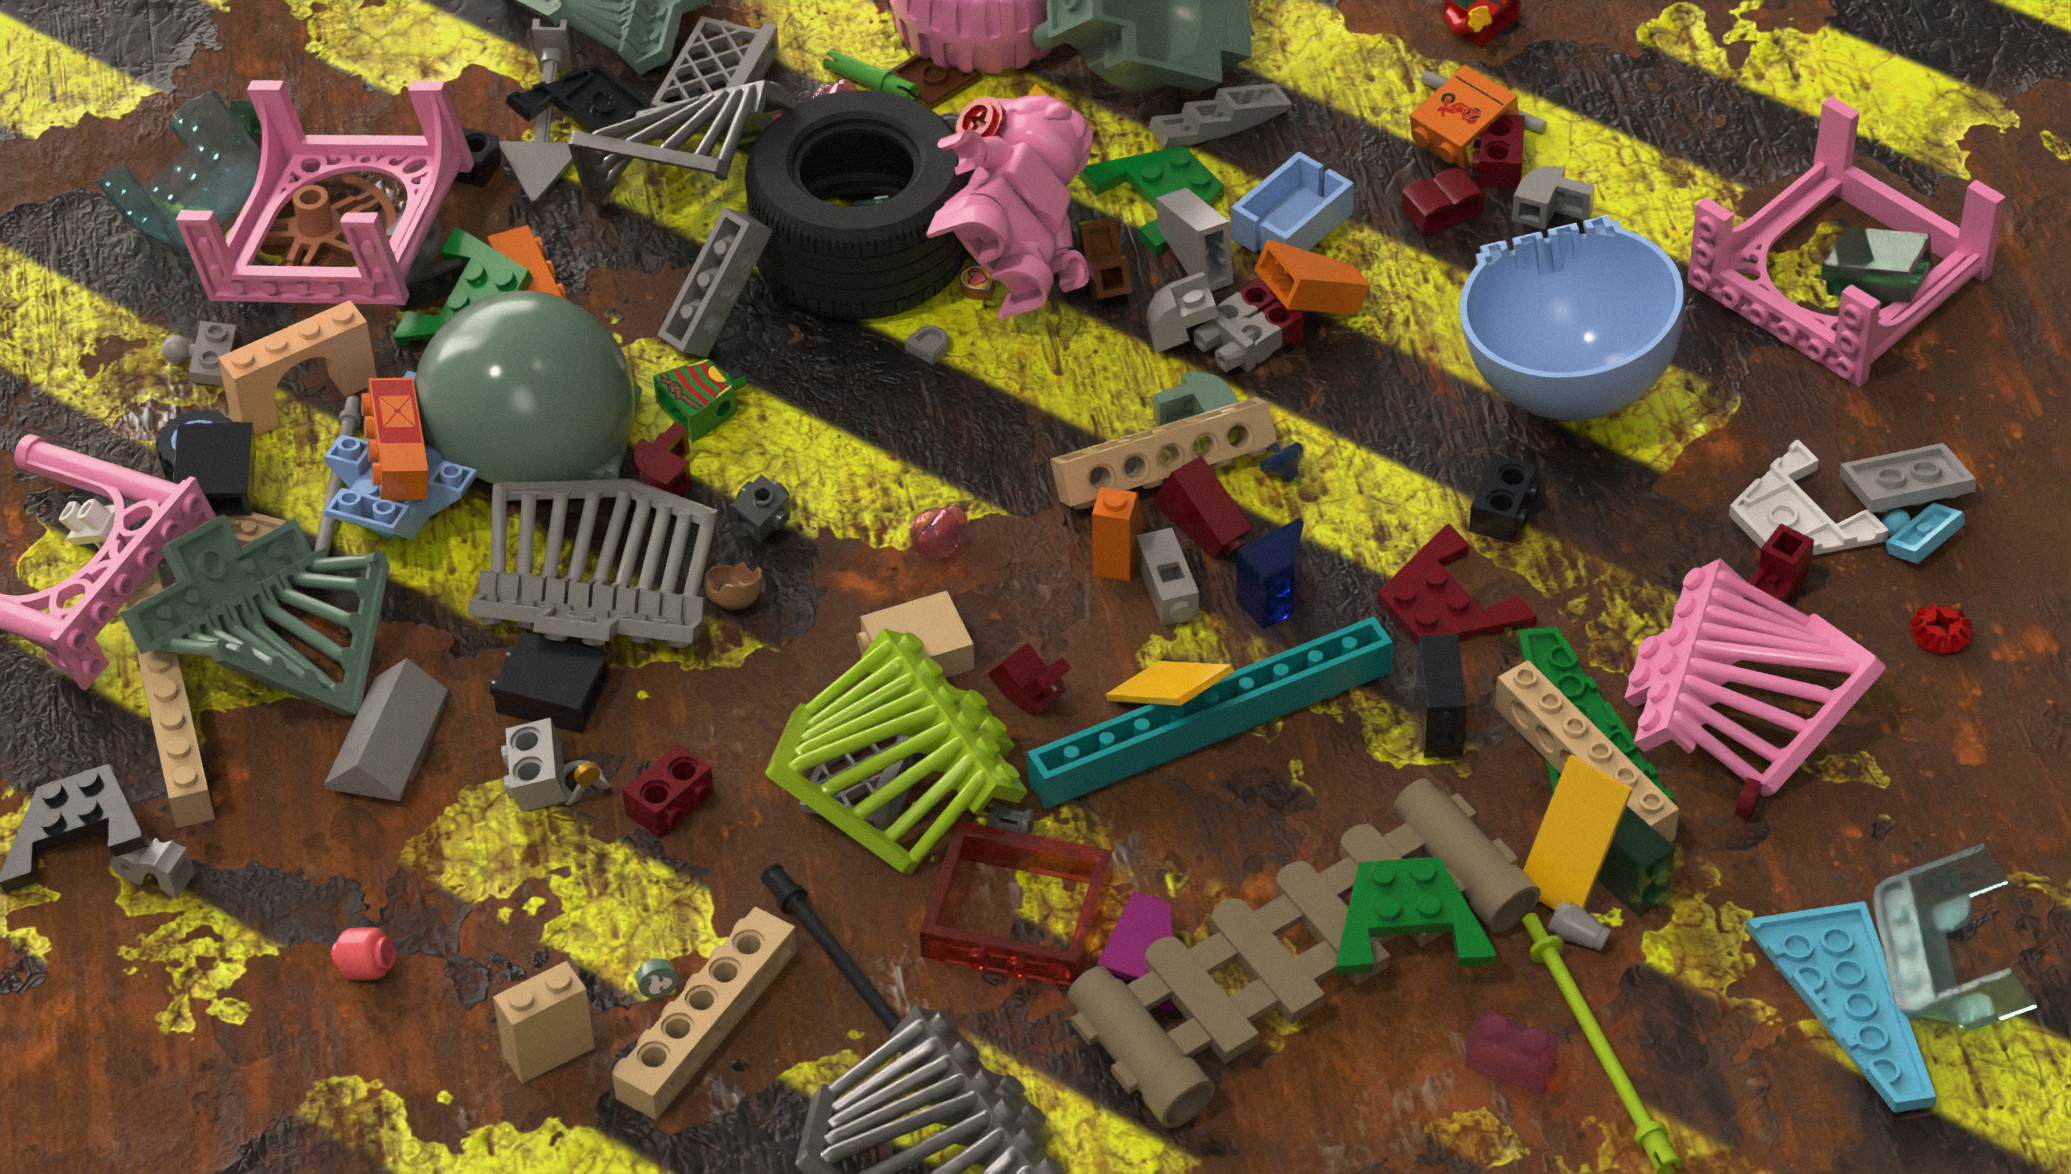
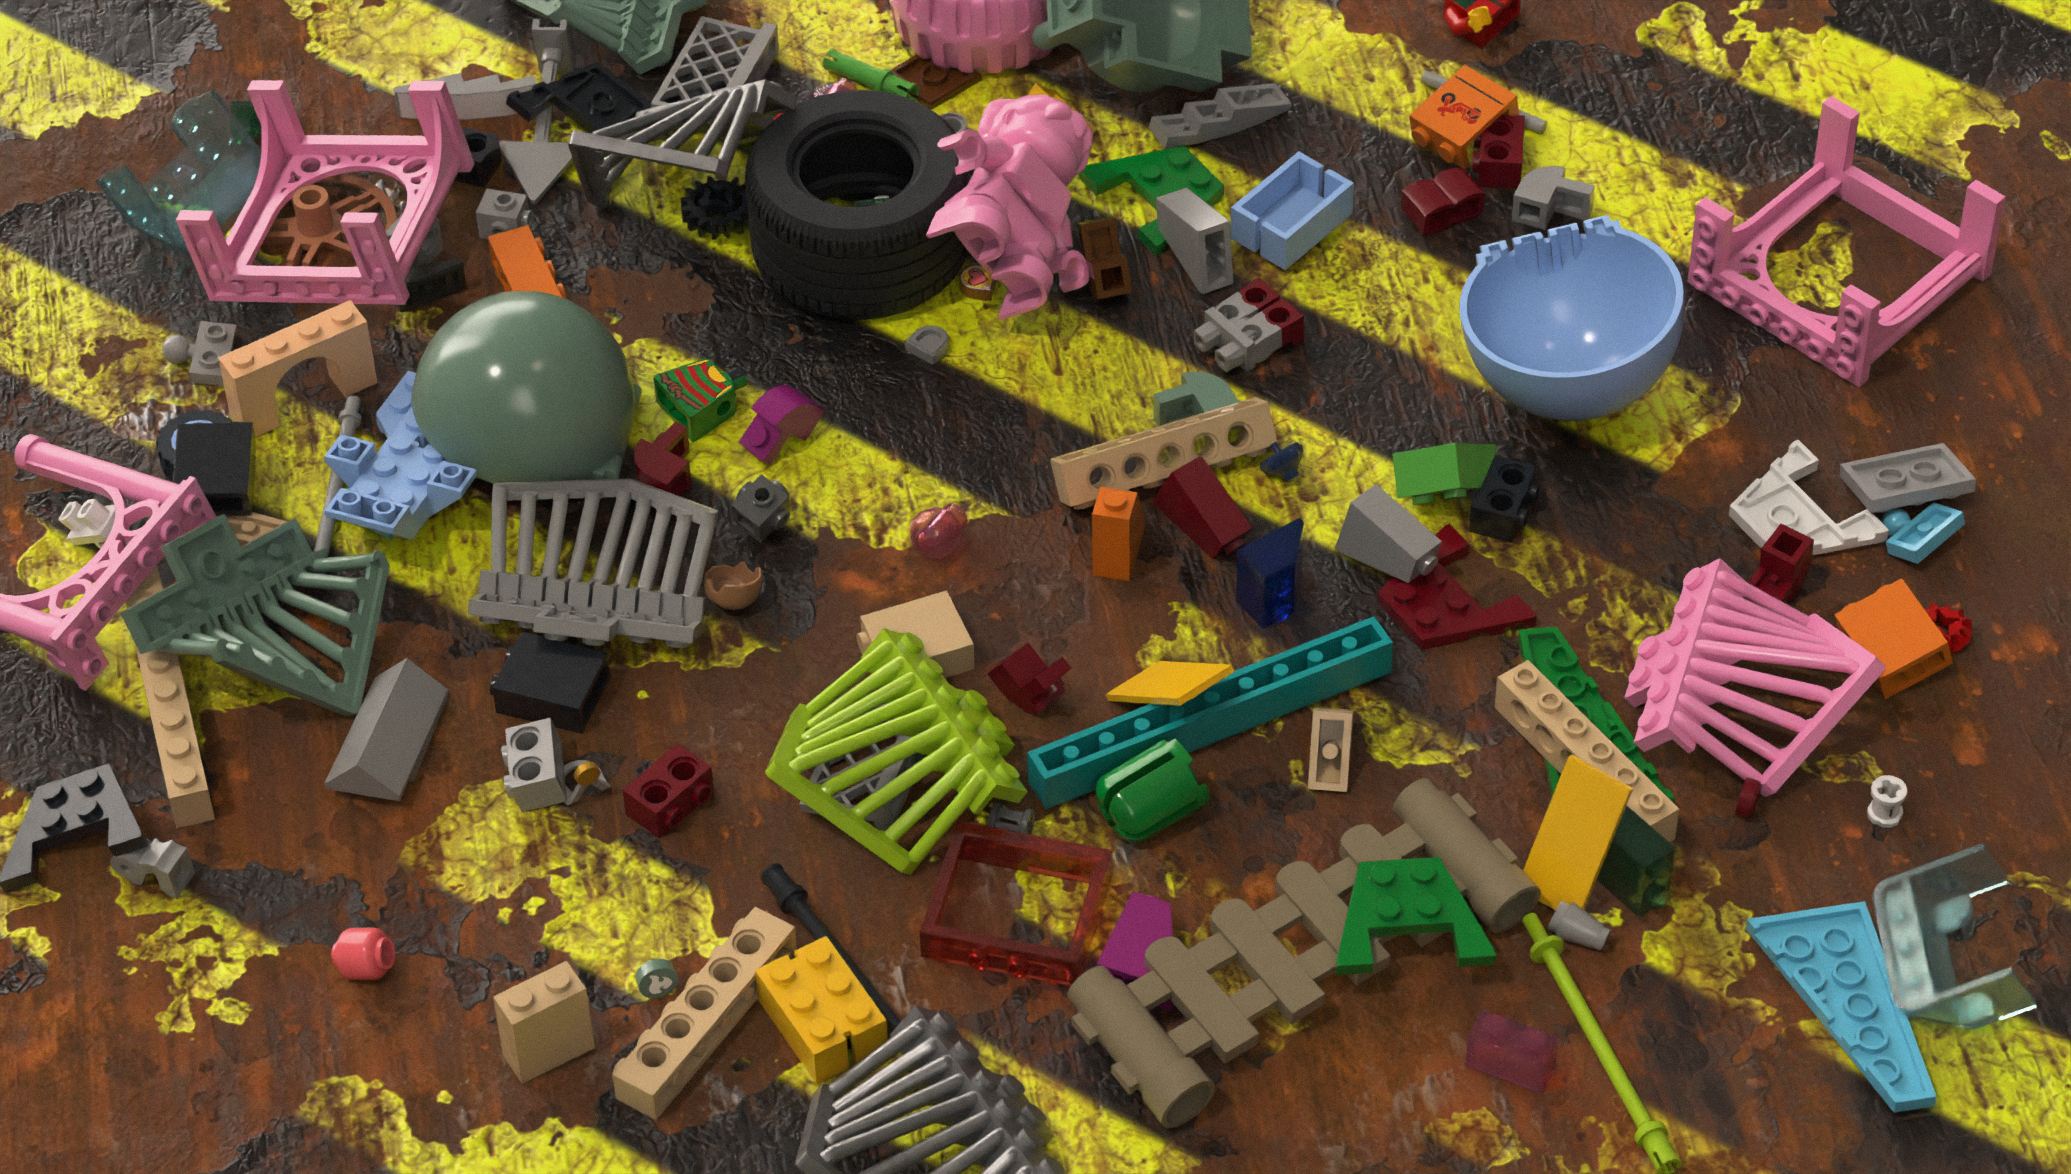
orange brick [361,378,428,501] -> none
green wing [392,227,533,346] -> none
light grey brick [657,207,772,358] -> none
gear [955,96,1006,137] -> none
light grey brick [1136,527,1199,626] -> none
light grey brick [1146,271,1219,353] -> none
orange slope [1254,239,1370,315] -> none
black brick [1416,634,1467,758] -> none
brick [1821,227,1933,303] -> none
none -> slope [393,73,537,120]
none -> light grey brick [476,189,534,239]
none -> black gear [680,176,749,240]
none -> magenta brick [738,385,825,464]
none -> yellow piece [755,936,888,1084]
none -> green cylinder [1096,737,1210,844]
none -> tan slope [1308,707,1354,792]
none -> light grey slope [1335,484,1442,583]
none -> bright green slope [1393,443,1497,505]
none -> orange brick [1834,578,1953,700]
none -> white bush [1867,775,1907,828]

